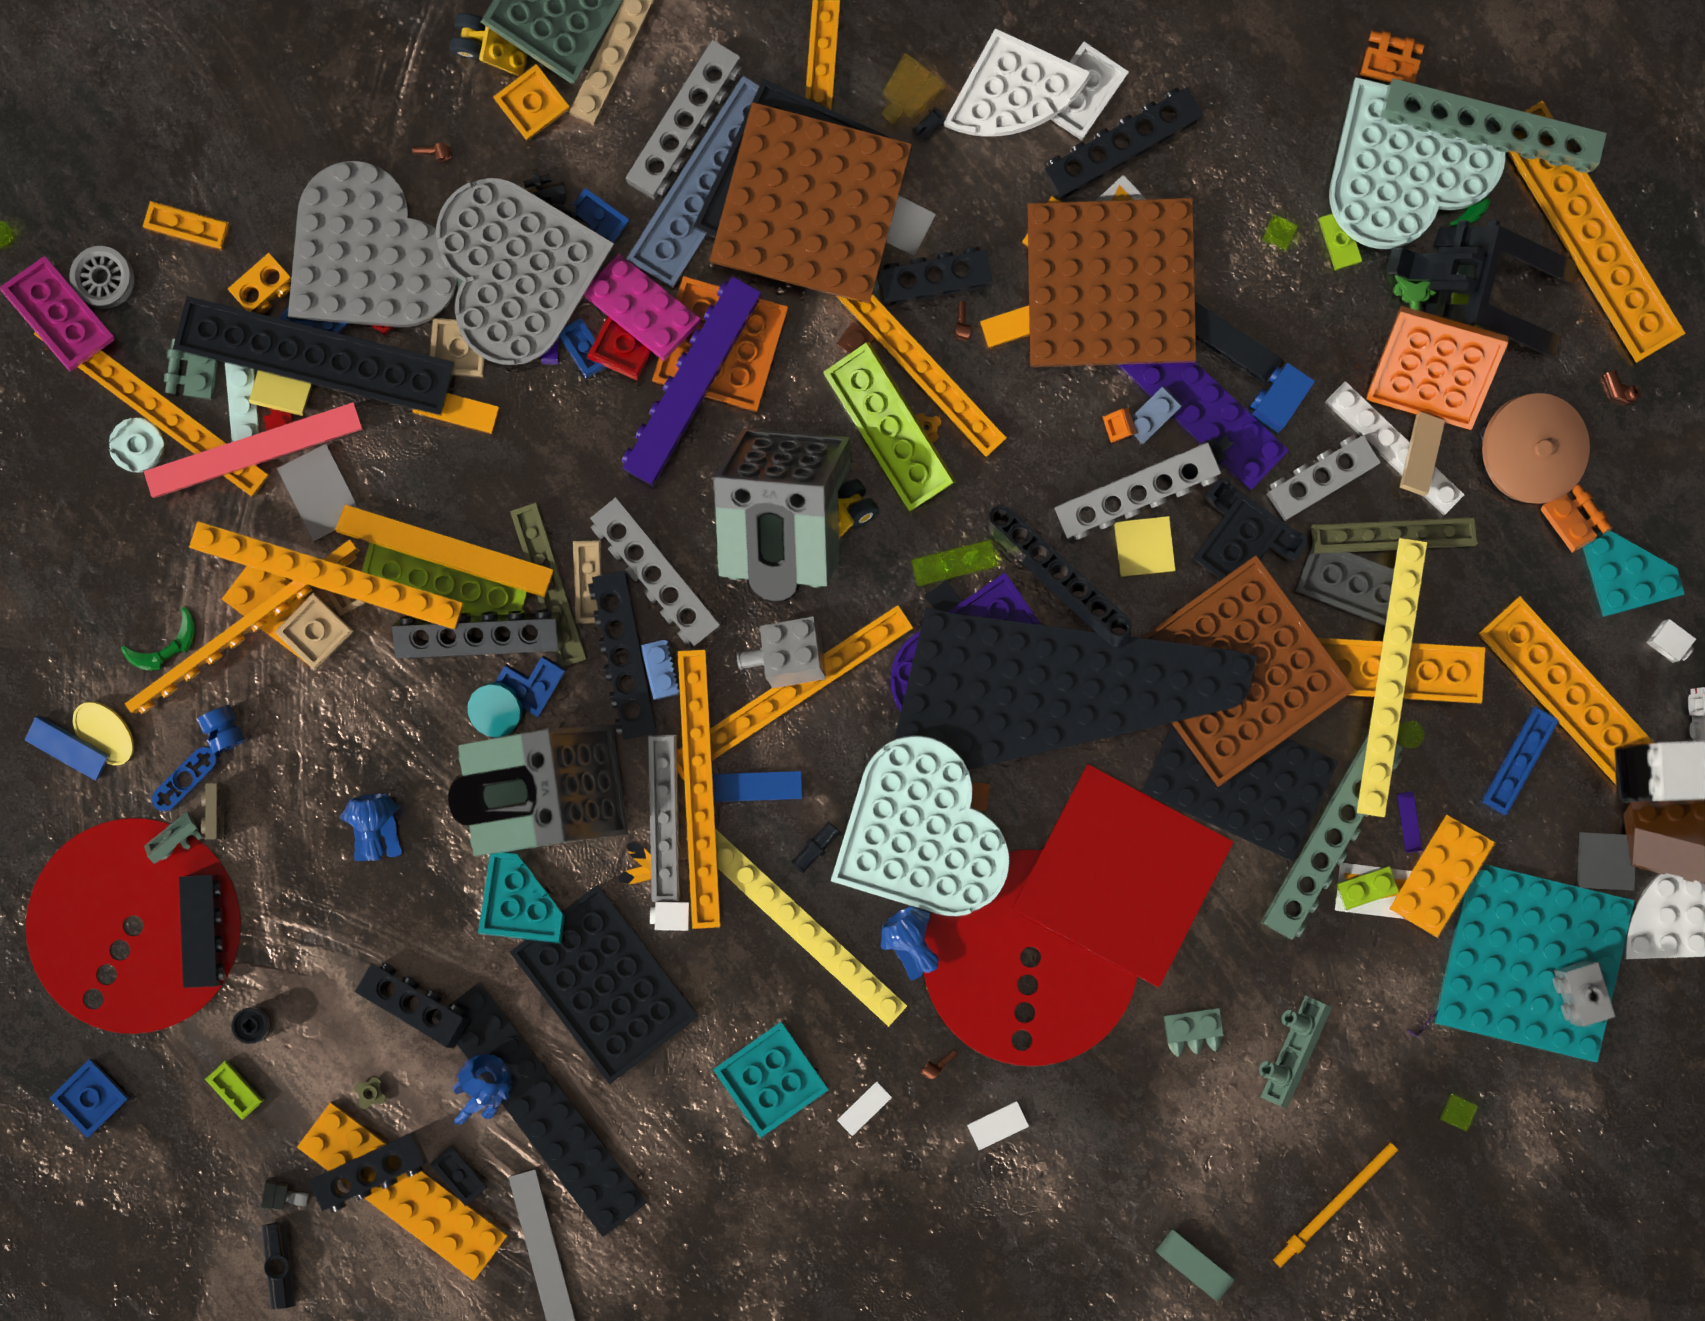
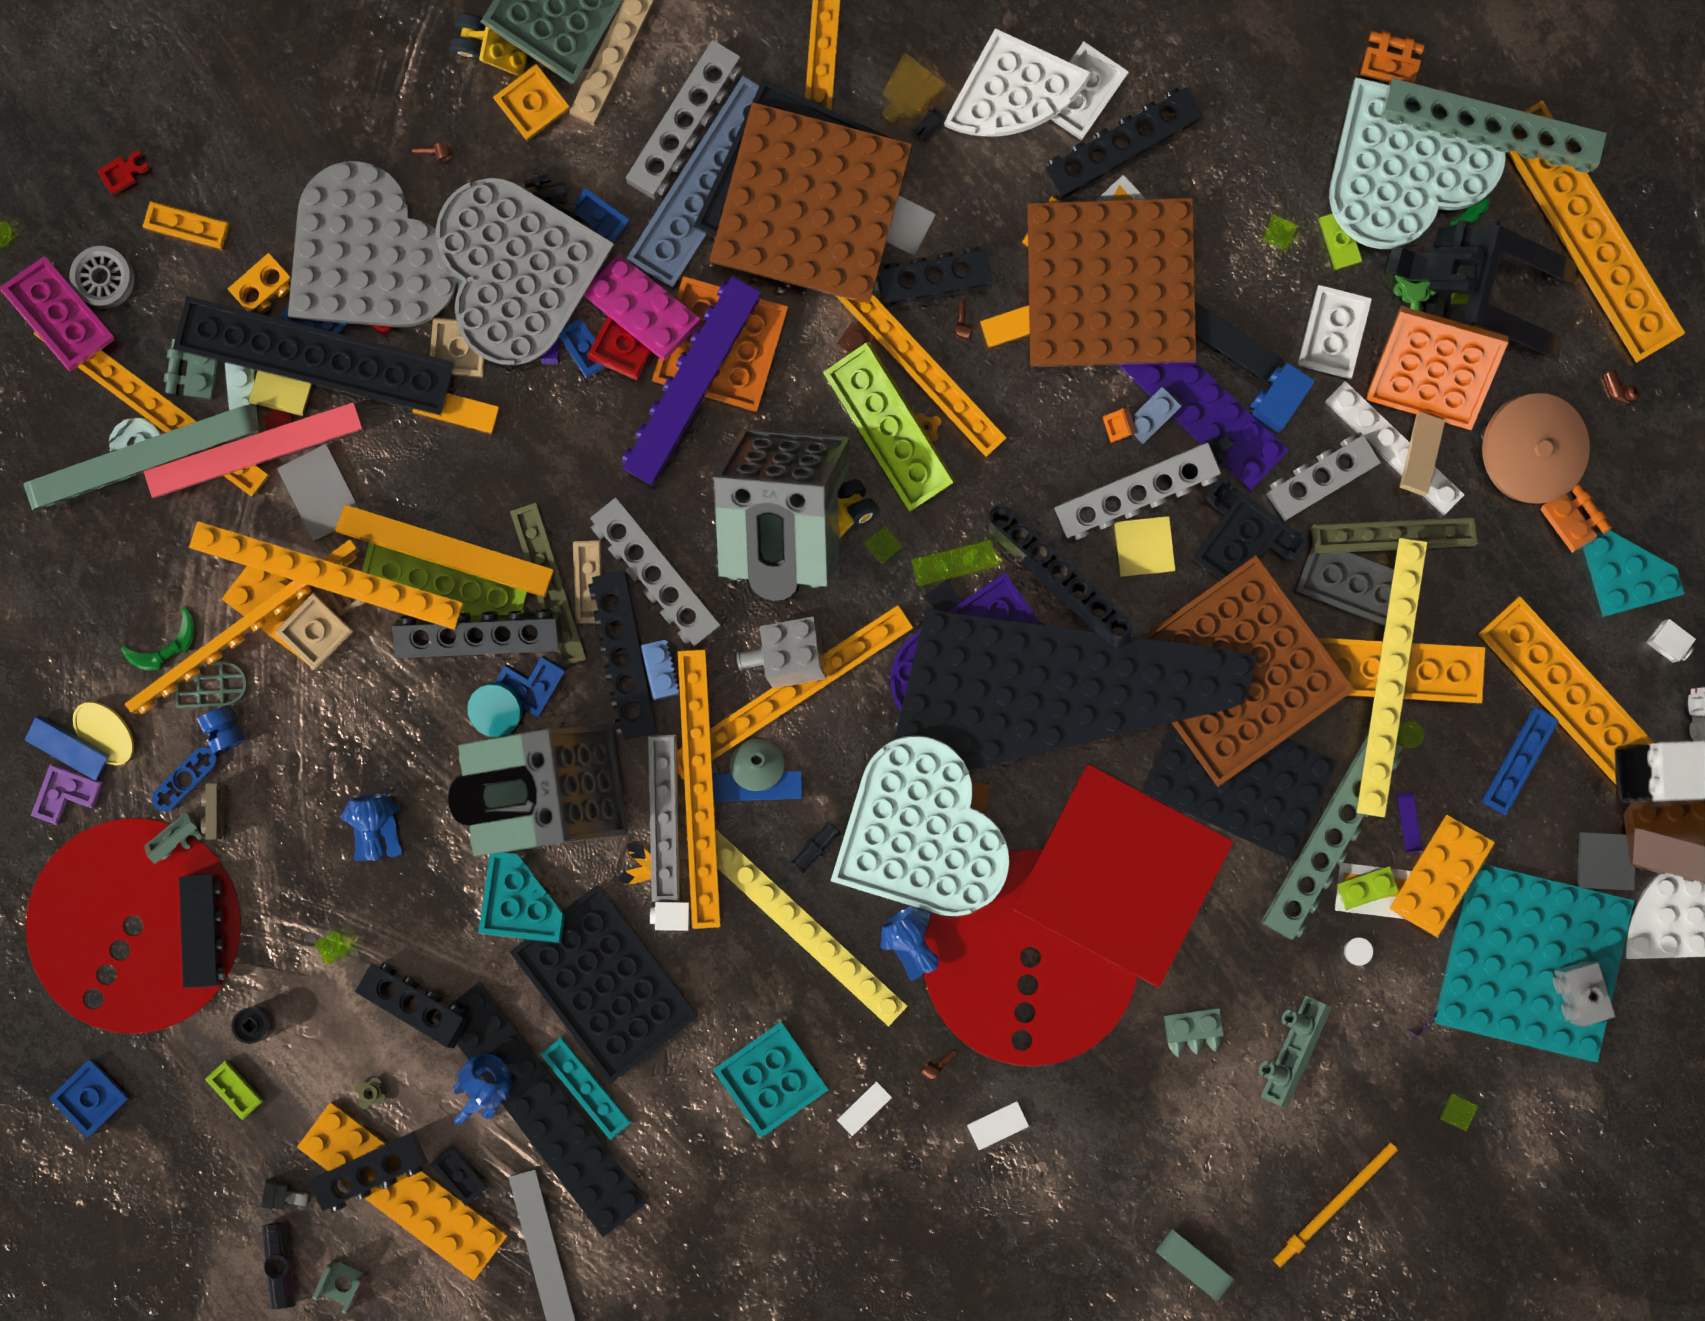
none -> sand green beam [23,405,259,510]
none -> medium lavender tile [31,764,104,825]
none -> red plate [97,151,150,196]
none -> sand green window [174,661,247,708]
none -> sand green piece [312,1259,368,1314]
none -> clear neon green plate [315,931,348,964]
none -> teal tile [540,1036,632,1140]
none -> sand green dish [730,739,785,791]
none -> clear neon green tile [864,526,903,565]
none -> white plate [1297,285,1372,379]
none -> white tile [1344,937,1373,965]

